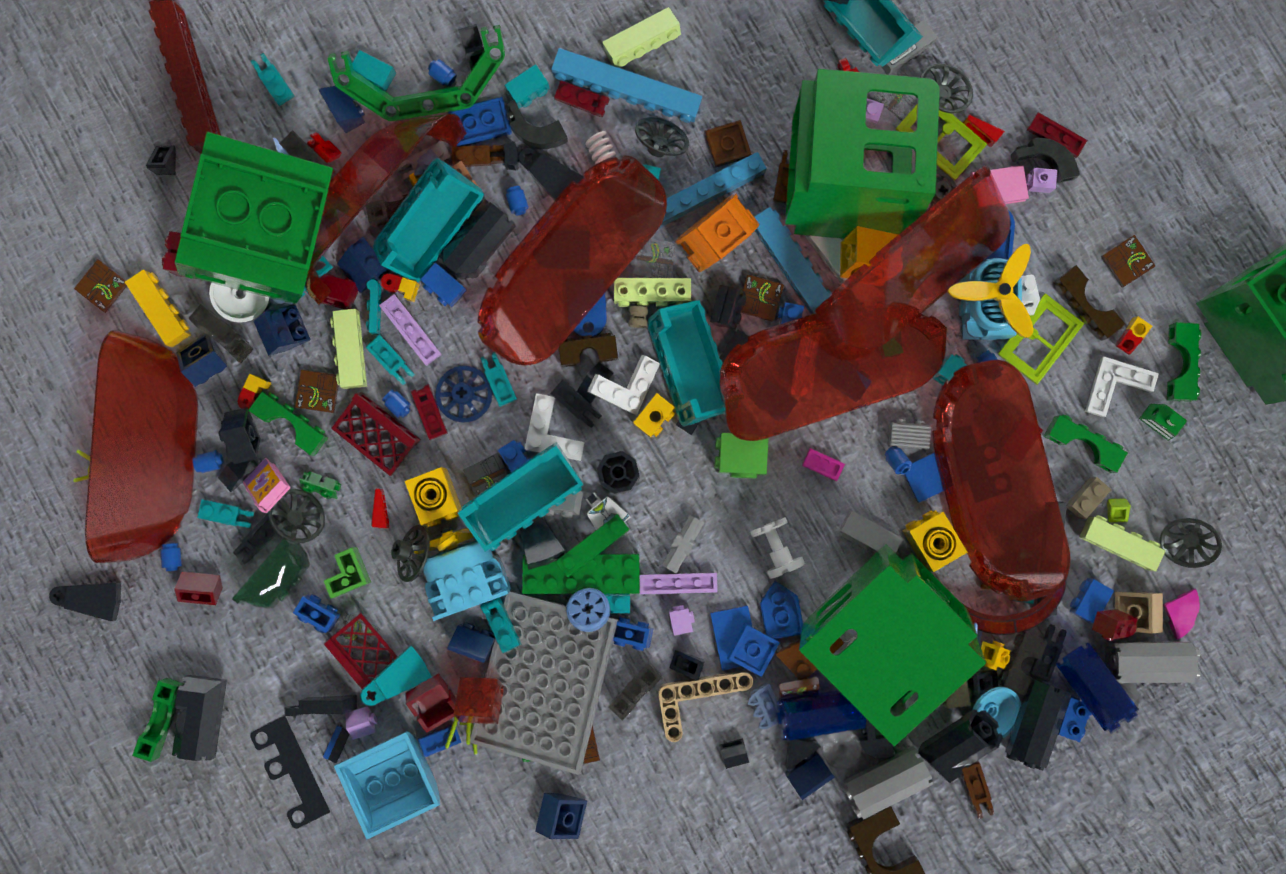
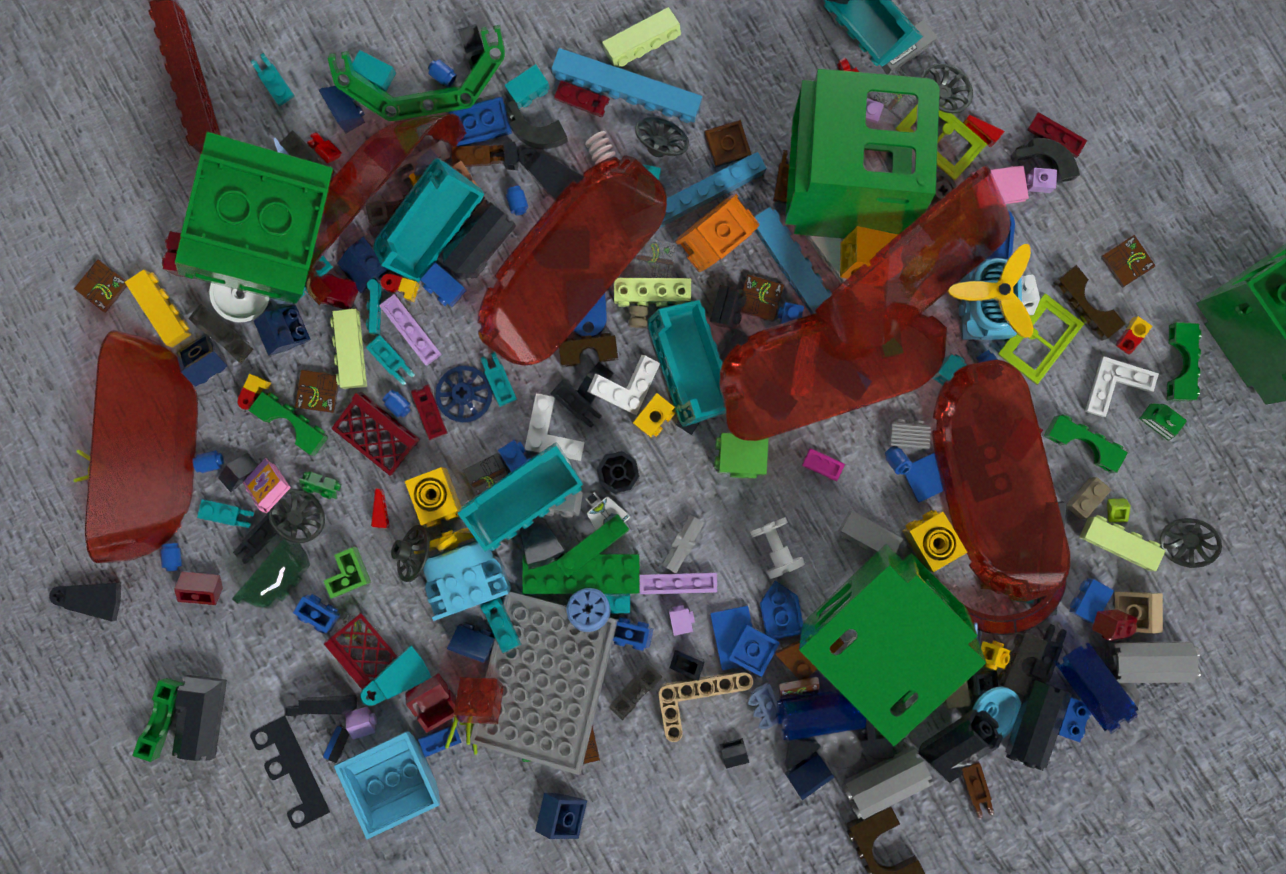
black slope [146,145,176,175] -> none
black brick [218,407,261,464] -> none
dark pink brick [1163,589,1200,640] -> none

